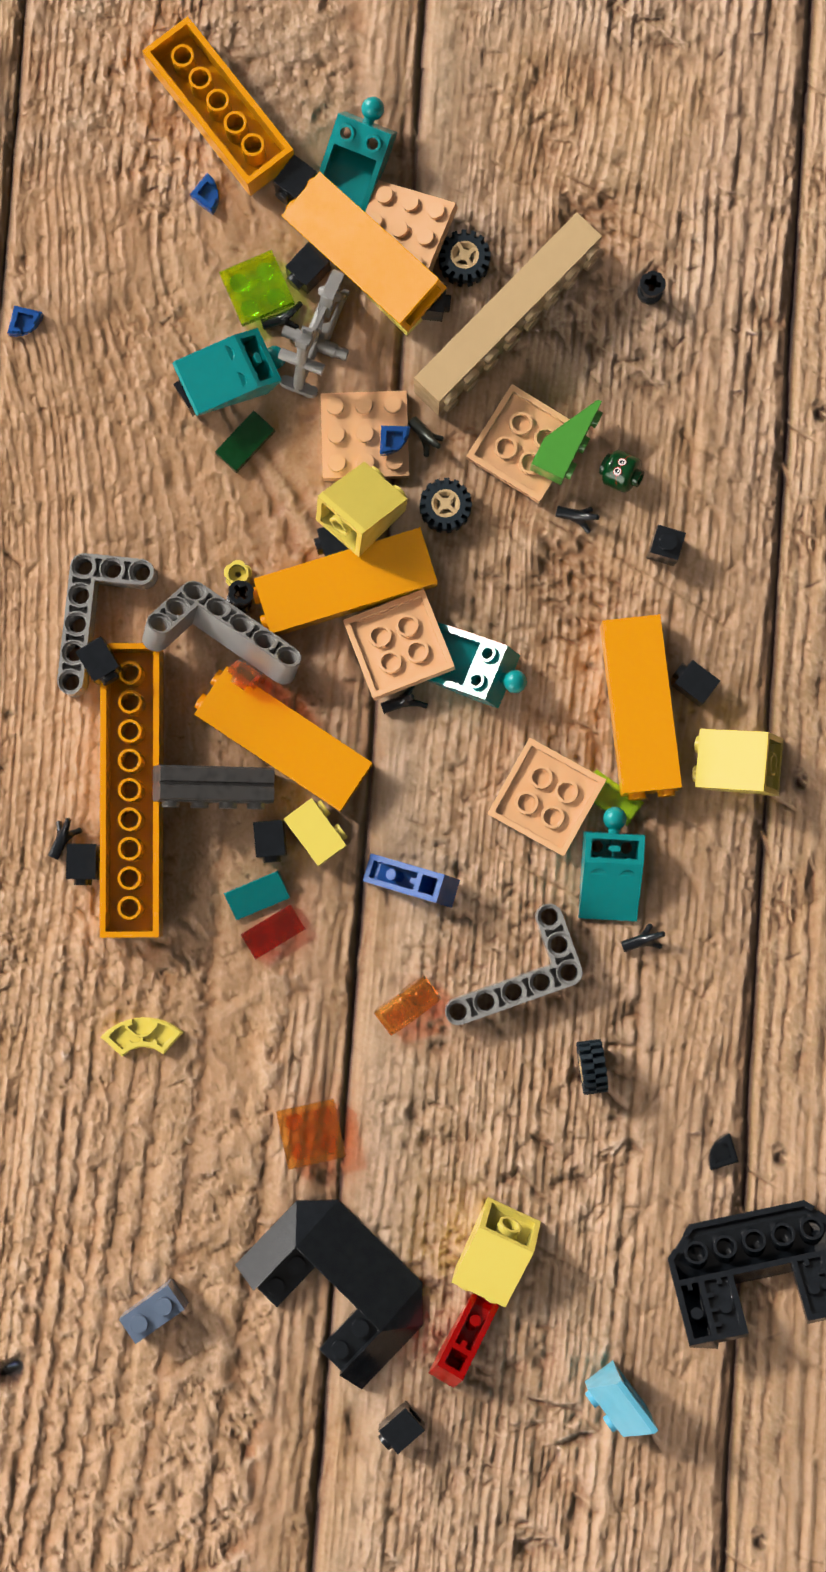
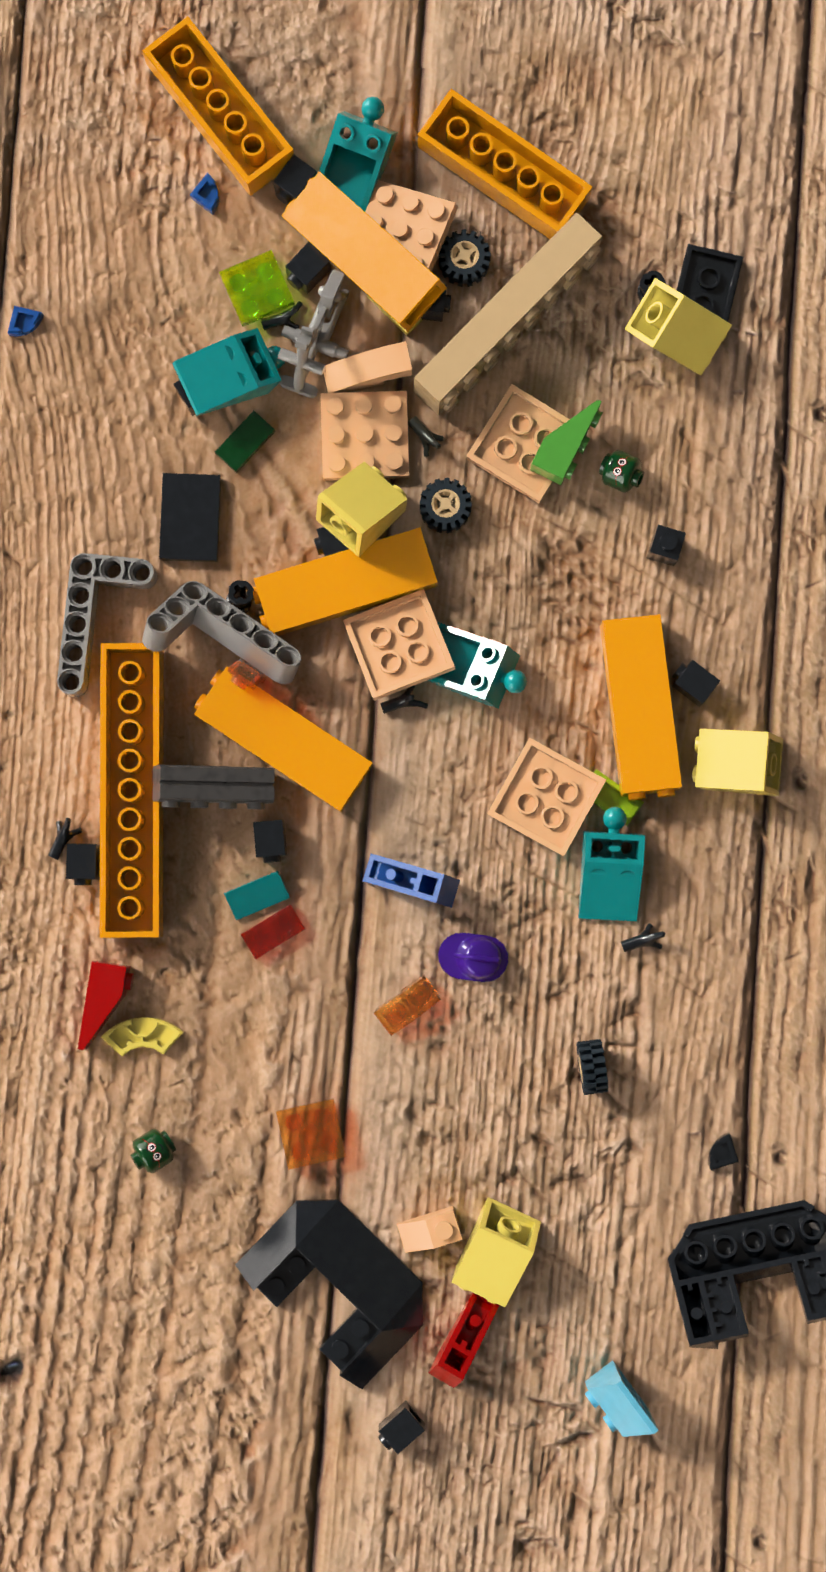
black brick [76,636,123,686] -> none
sand blue brick [119,1279,189,1344] -> none
light yellow plate [224,560,252,586] -> none
light yellow brick [284,798,348,867] -> none
blue tile [380,425,410,456] -> none
light grey beam [445,904,583,1025] -> none
black bar [555,506,600,534] -> none
none -> red slope [77,961,134,1050]
none -> dark green head [130,1129,176,1173]
none -> black tile [159,473,221,562]
none -> light nougat slope [323,341,412,393]
none -> light nougat slope [397,1206,462,1253]
none -> light orange brick [418,89,593,239]
none -> dark purple piece [438,933,508,982]
none -> light yellow slope [625,278,732,375]
none -> black tile [676,244,744,322]

